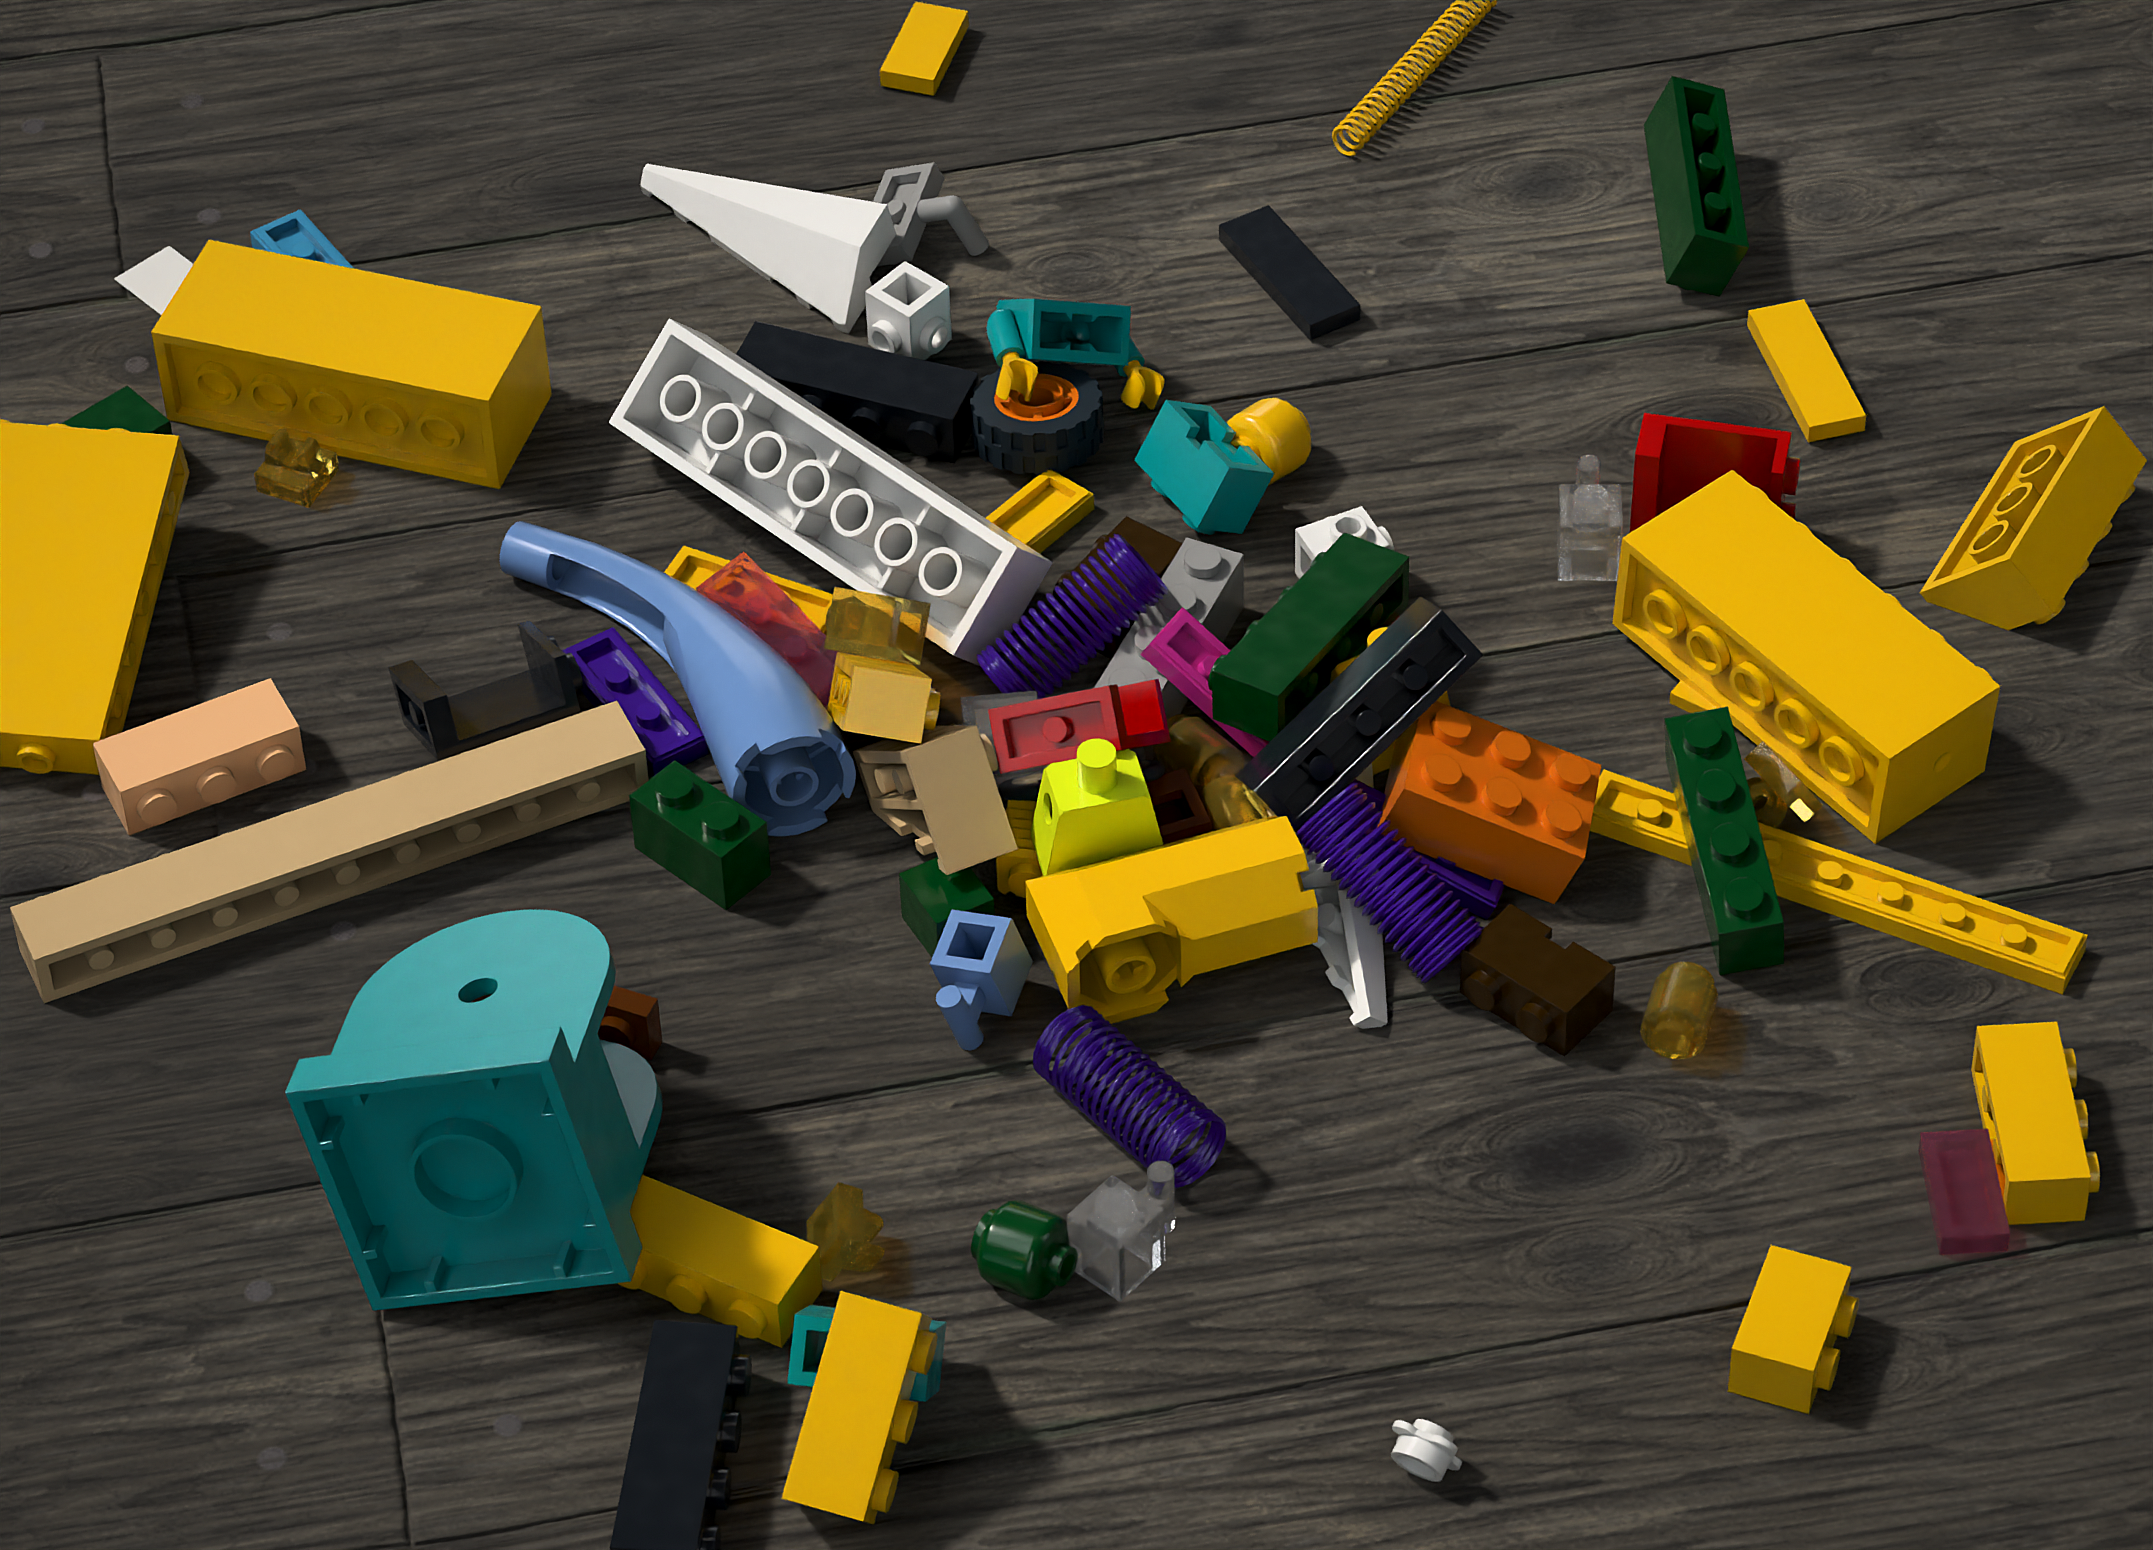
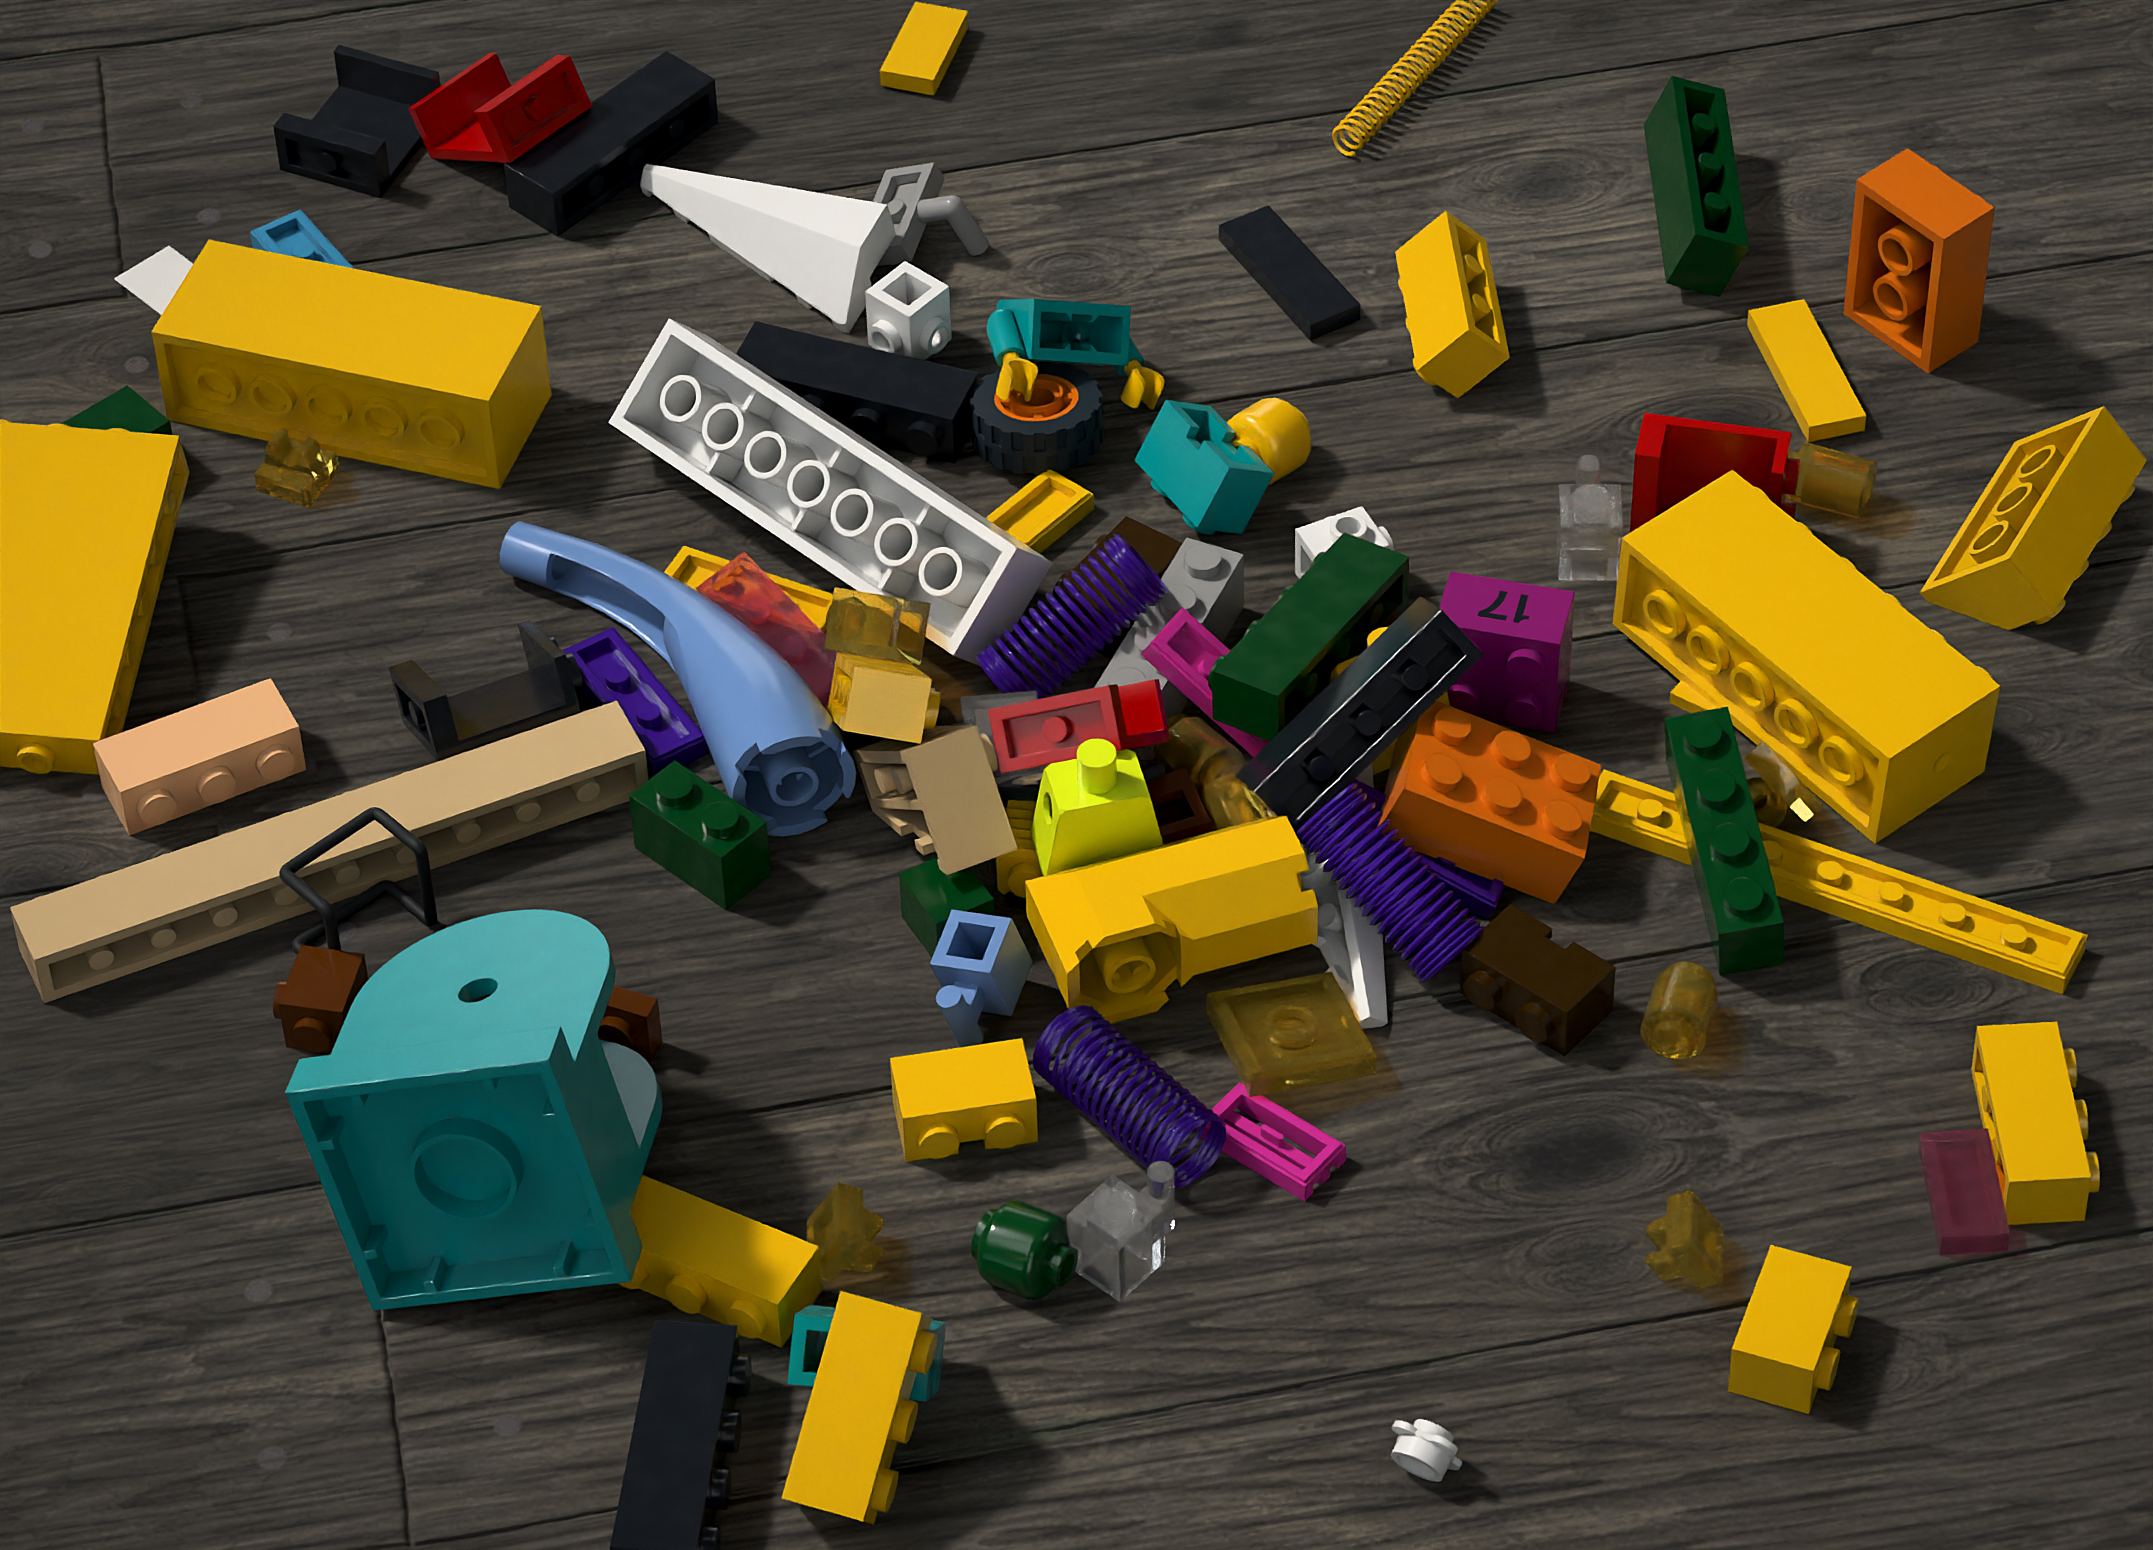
none -> black panel [273,45,441,198]
none -> reddish brown brick [273,945,369,1053]
none -> black piece [279,807,438,954]
none -> red panel [408,53,592,163]
none -> black brick [504,51,719,237]
none -> yellow brick [890,1038,1038,1162]
none -> dark pink tile [1198,1082,1346,1202]
none -> clear yellow tile [1206,972,1377,1097]
none -> yellow brick [1395,211,1510,398]
none -> magenta brick [1439,571,1575,733]
none -> clear yellow tile [1645,1189,1724,1290]
none -> clear yellow brick [1788,442,1877,520]
none -> orange brick [1843,148,1995,374]

